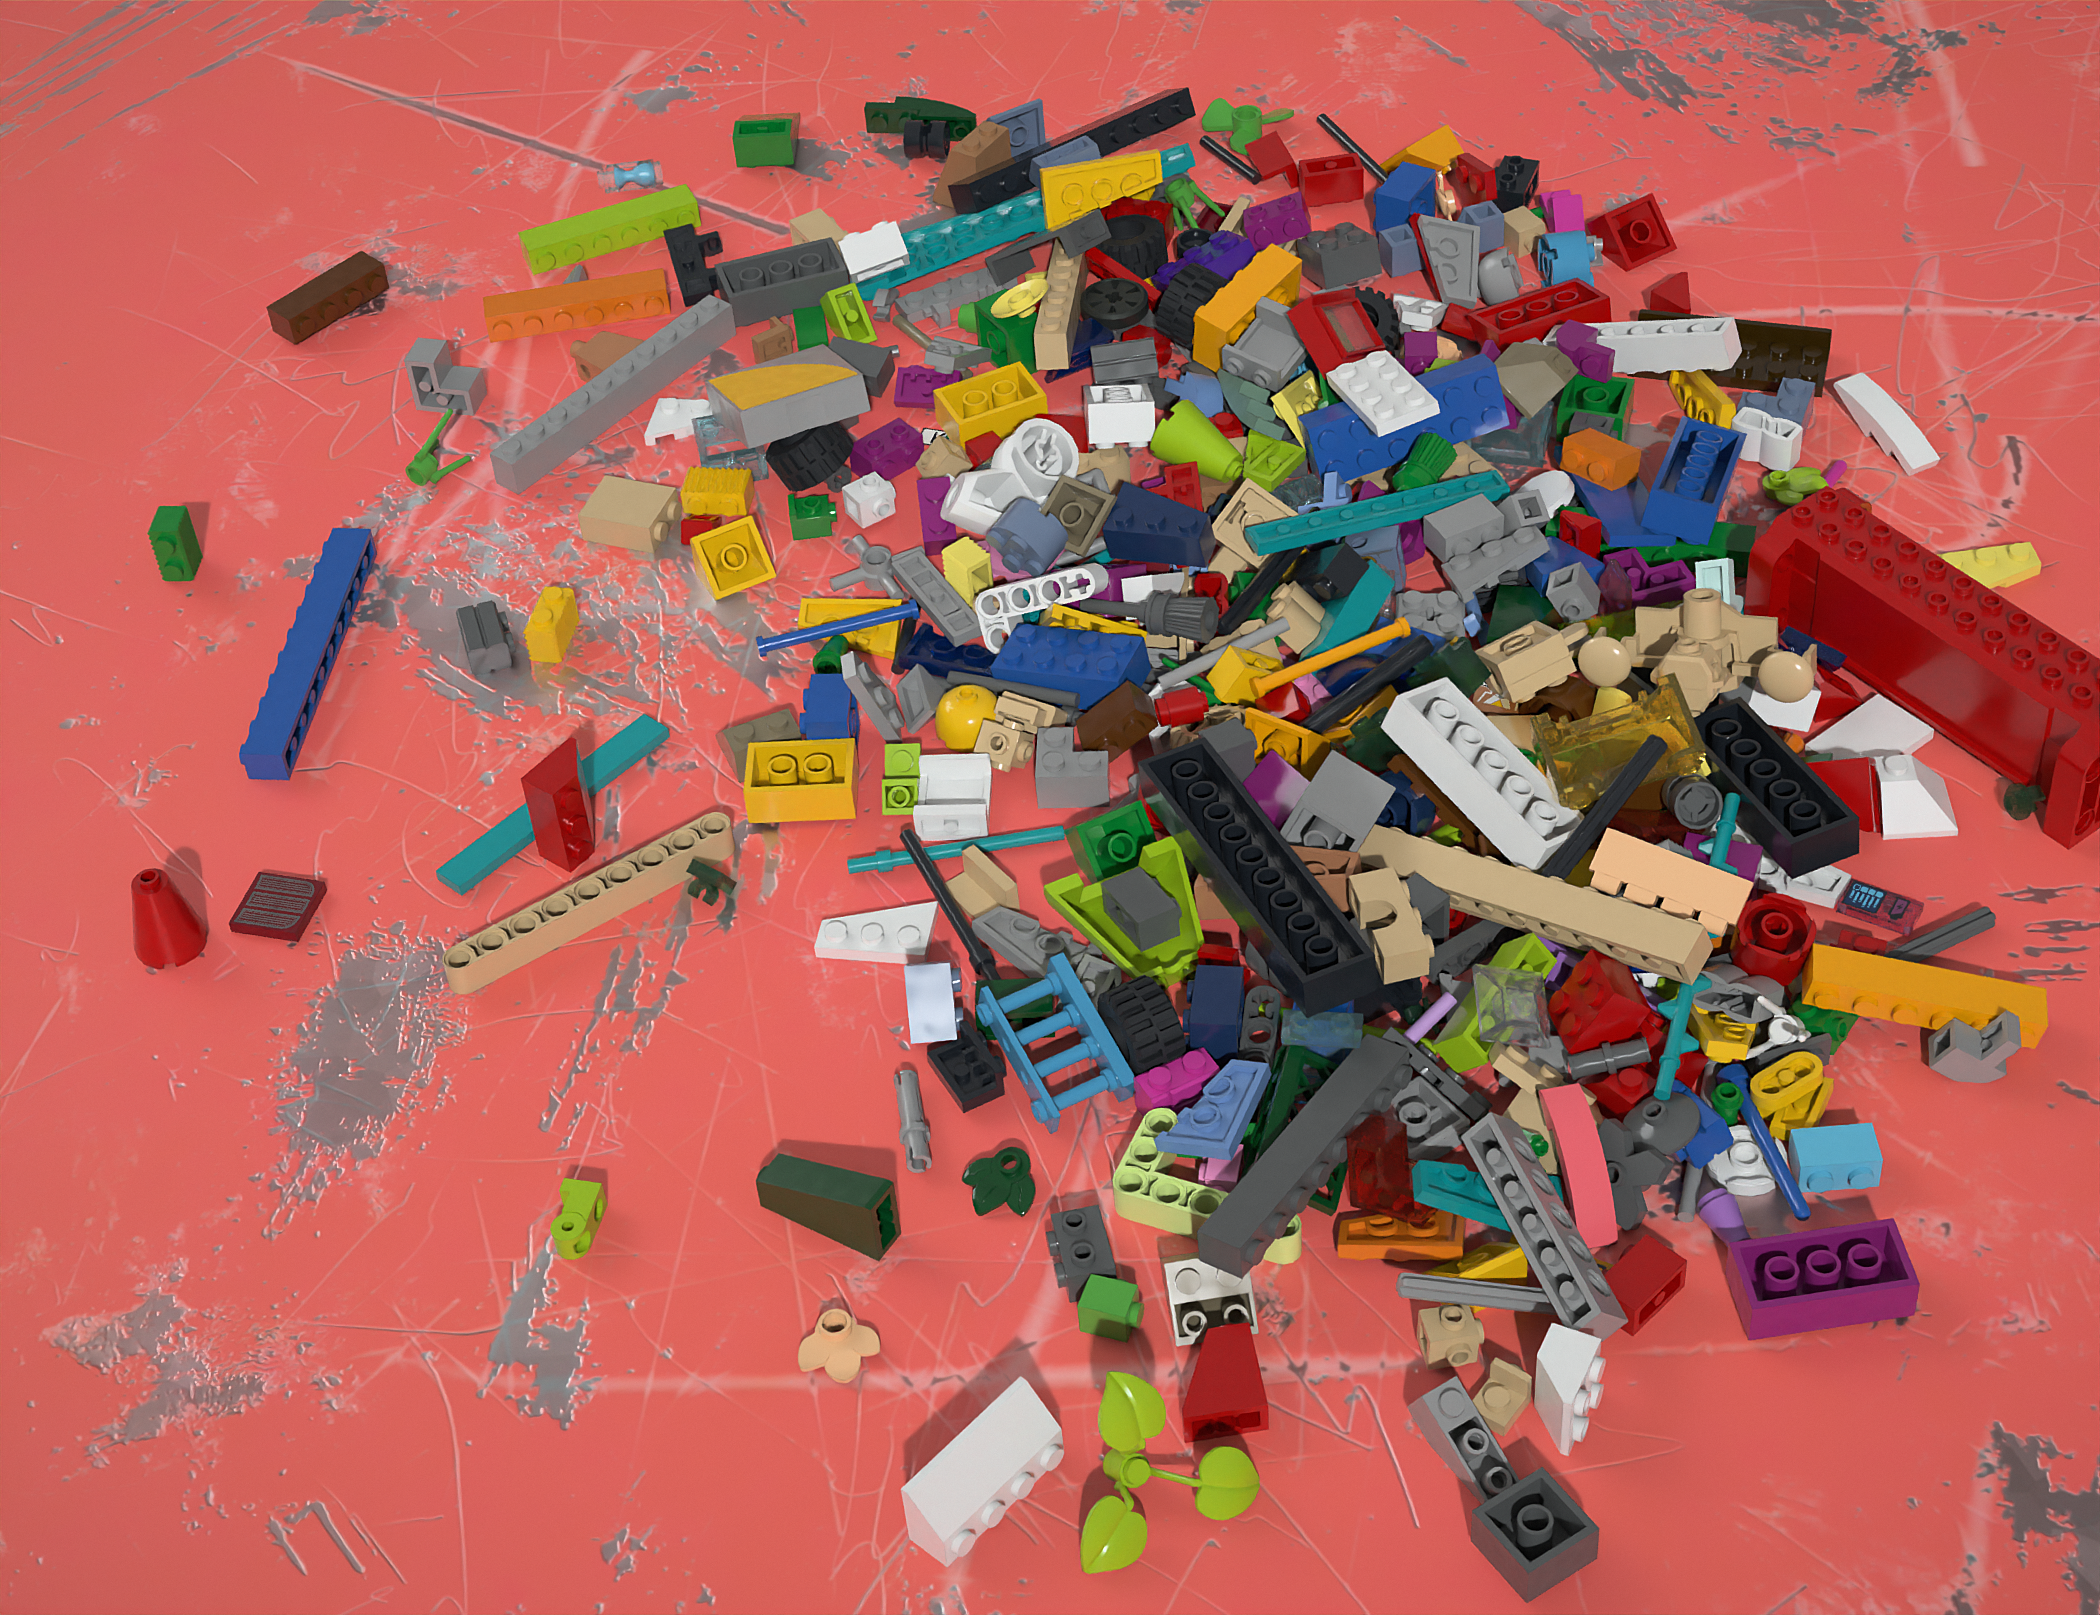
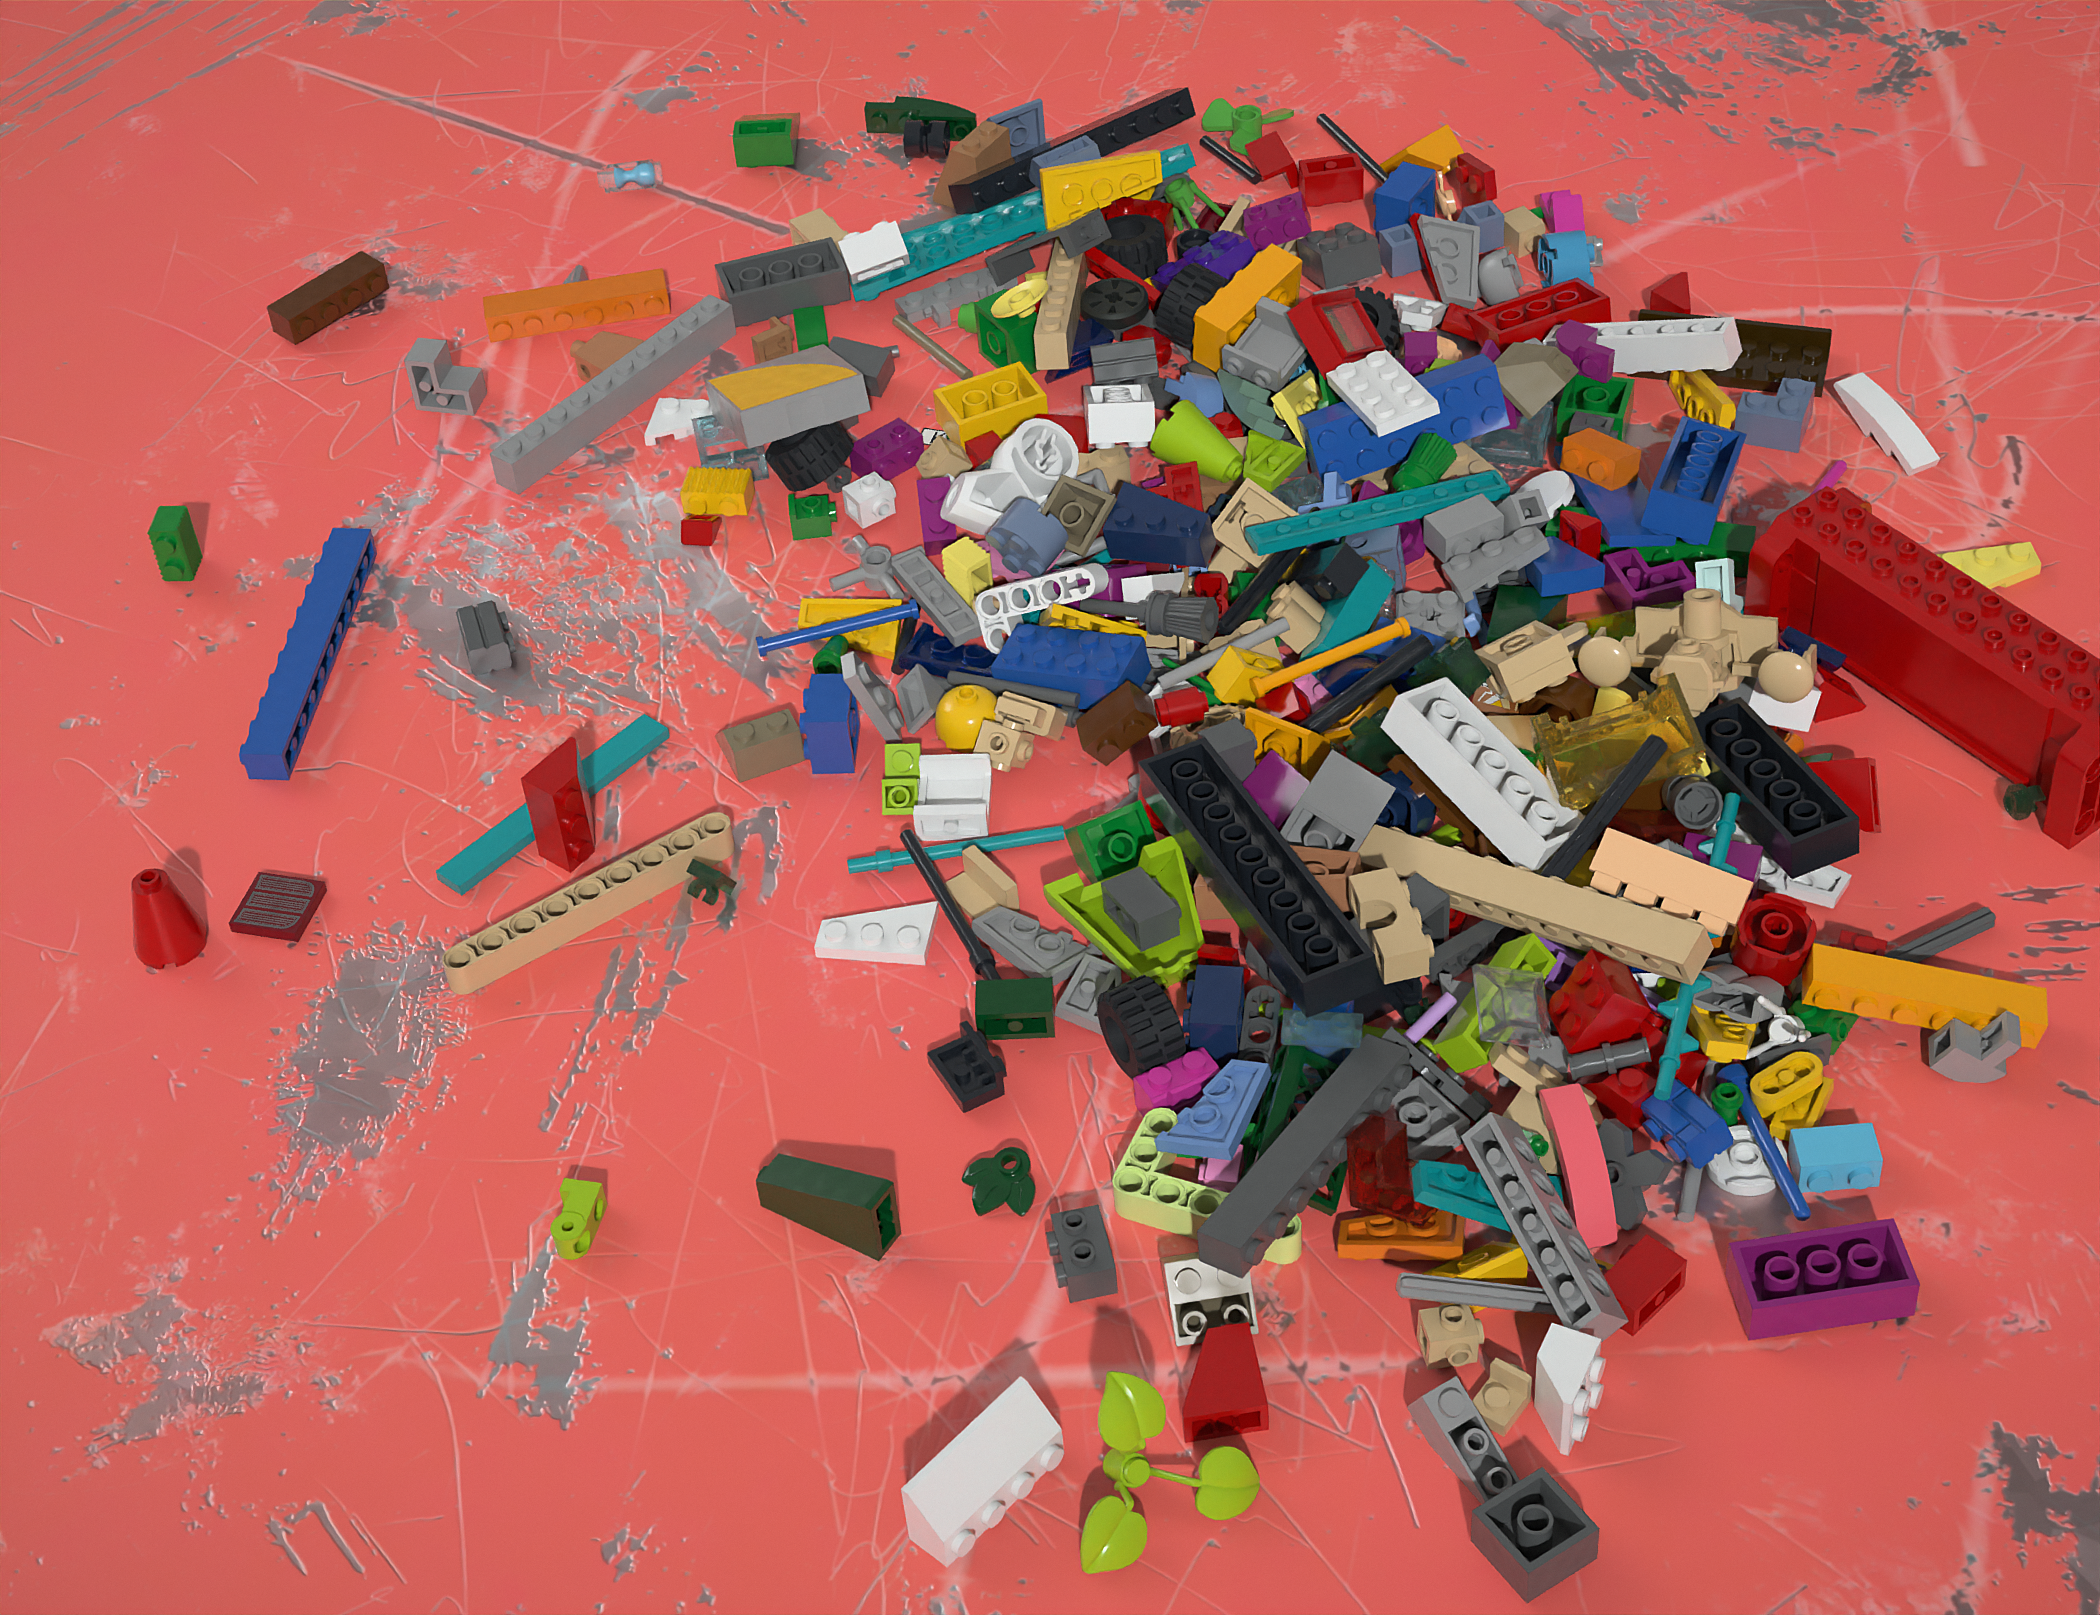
bright green plant [405,409,471,486] -> none
lime brick [518,184,701,275] -> none
yellow brick [523,586,580,663] -> none
tan brick [578,475,682,554] -> none
black hinge [663,223,723,307] -> none
yellow slope [690,515,777,601] -> none
yellow brick [743,738,859,823] -> none
light nougat plate [798,1309,880,1383] -> none
lime slope [819,282,878,344] -> none
light grey bar [872,288,900,322] -> none
light grey pin [893,1070,932,1173] -> none
magenta bracket [894,365,964,409] -> none
brick [904,960,964,1044] -> none
light grey wing [924,335,992,374] -> none
dark azure fence [976,952,1135,1134] -> none
light grey brick [1035,727,1111,809] -> none
bright green brick [1077,1274,1144,1343] -> none
black brick [1492,155,1540,213] -> none
light grey brick [1546,562,1601,625] -> none
red slope [1587,193,1678,272] -> none
clear pink slope [1596,559,1632,637] -> none
dark grey dish [1623,1092,1701,1156] -> none
medium lavender cone [1697,1188,1751,1247] -> none
white brick [1731,407,1803,472] -> none
lime plate [1762,467,1829,506] -> none
white tile [1804,694,1934,760] -> none
tile [1836,878,1924,936] -> none
white slope [1873,754,1958,840] -> none

